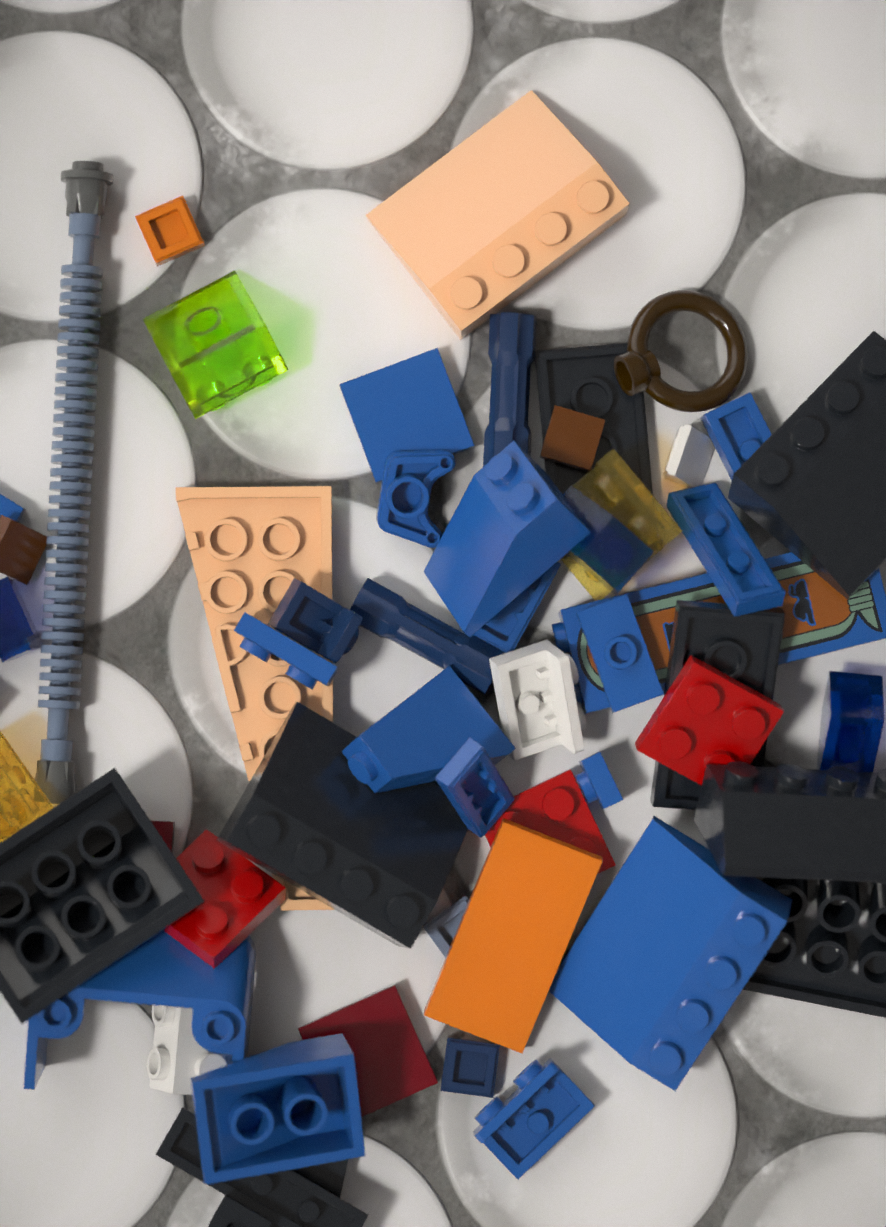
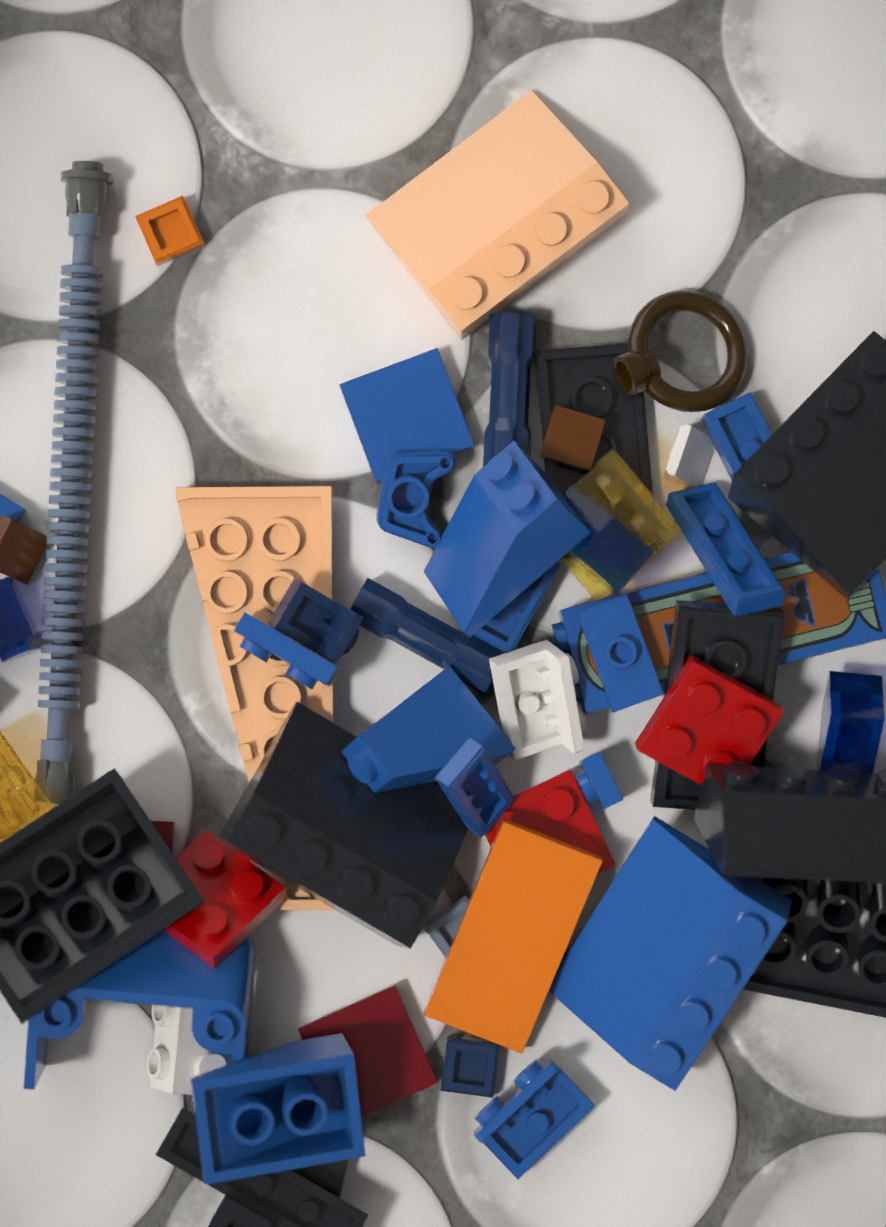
clear neon green slope [143,270,289,419] -> none

